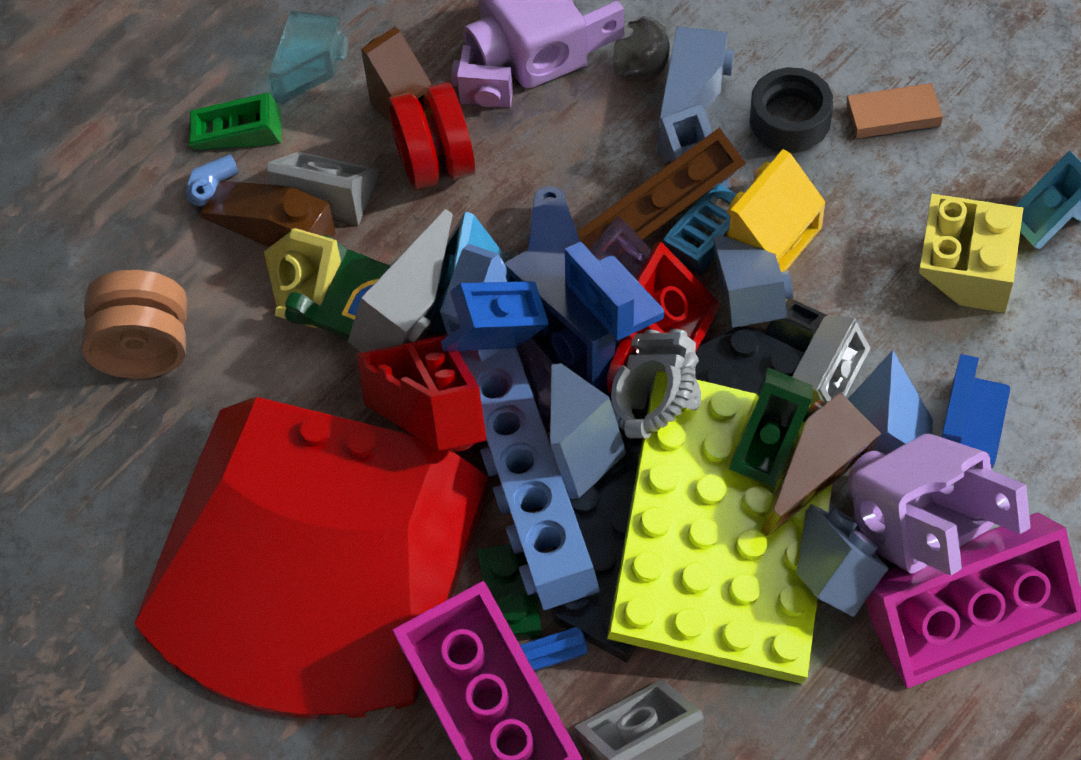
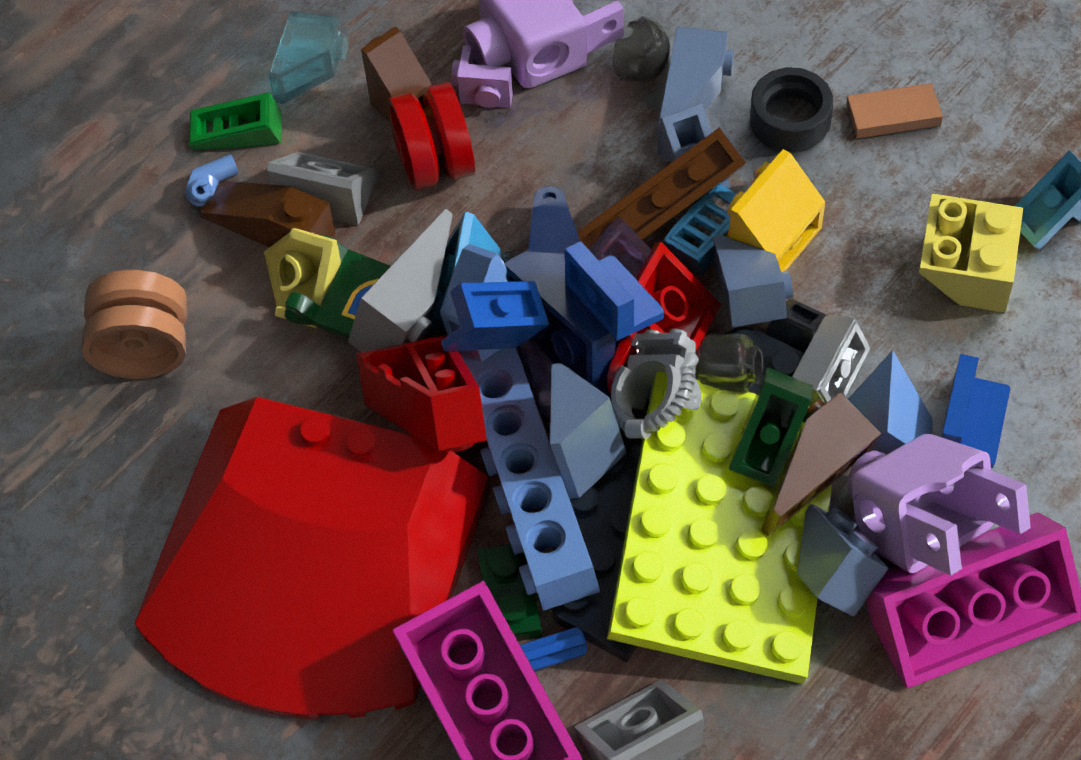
none -> clear smoke head [695,334,763,395]

